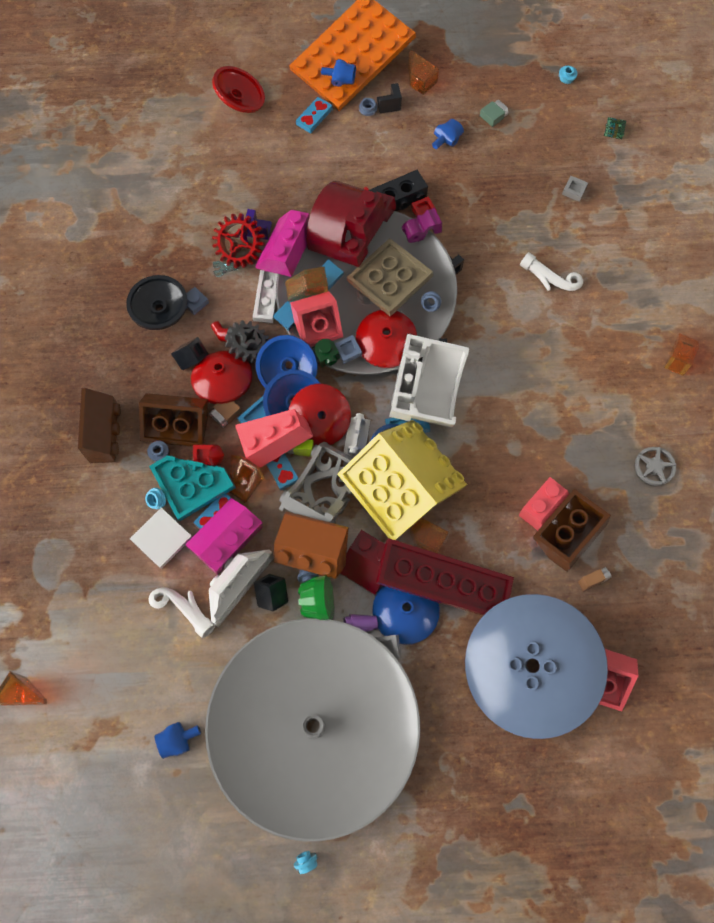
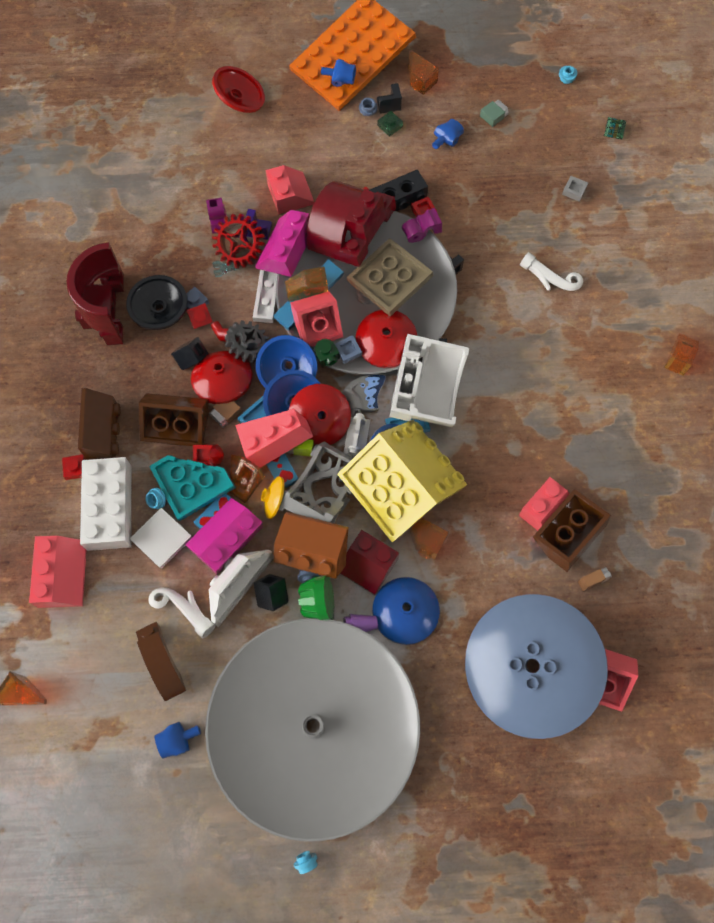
sand blue plate [147,441,169,462] -> none
dark azure tile [296,97,333,134] -> none
light grey plate [374,635,401,658] -> none
dark red plate [376,538,514,616] -> none
sand blue plate [421,291,442,312] -> none
light grey wheel [635,447,676,486] -> none
none -> coral slope [29,536,87,608]
none -> red plate [62,454,86,480]
none -> dark red piece [66,242,124,345]
none -> white brick [80,457,132,551]
none -> reddish brown arch [136,621,186,701]
none -> red plate [186,303,213,329]
none -> magenta leg [206,197,229,234]
none -> yellow dish [261,476,284,519]
none -> coral slope [265,165,315,215]
none -> light grey arm [342,374,386,417]
none -> clear green plate [377,111,403,137]

